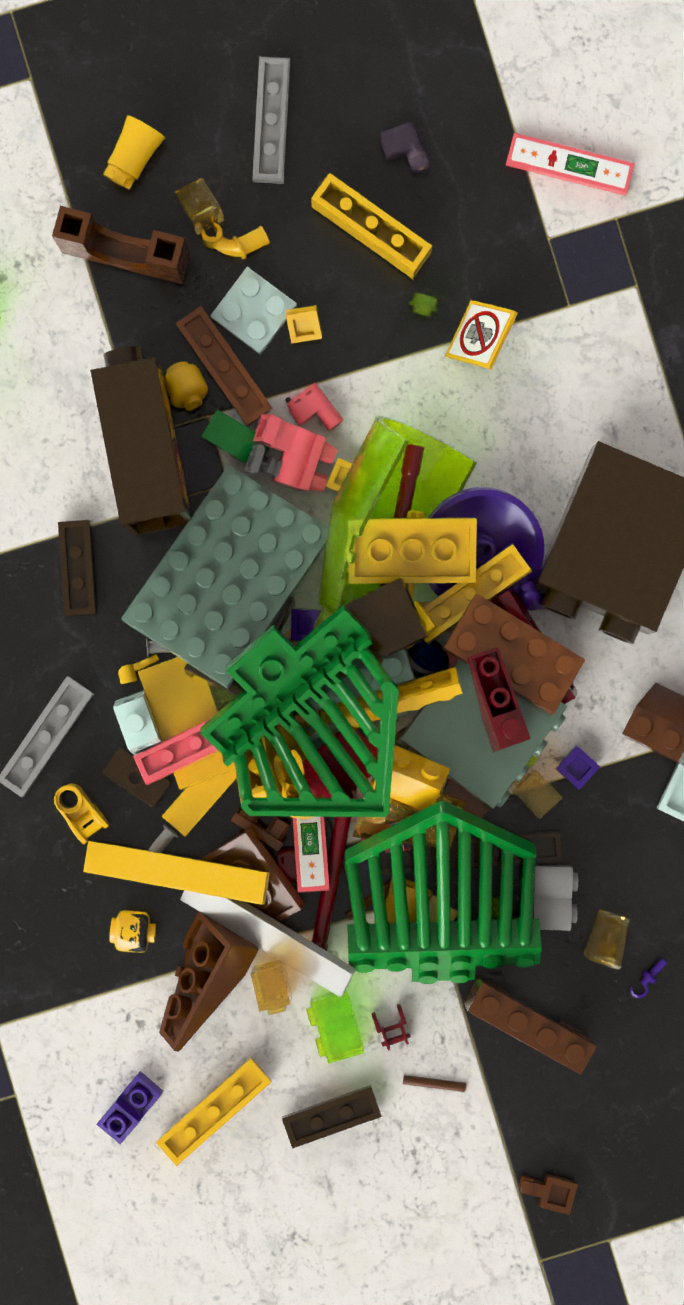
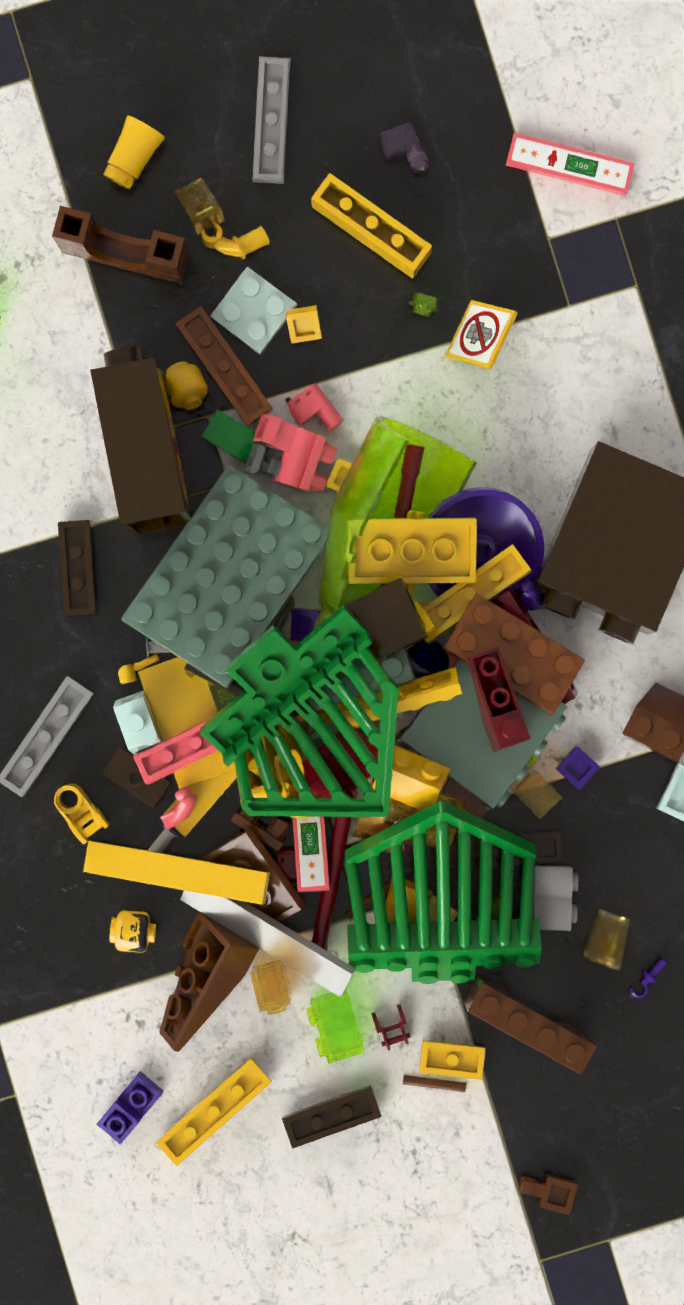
none -> coral arm [160,787,197,830]
none -> yellow plate [419,1039,486,1080]

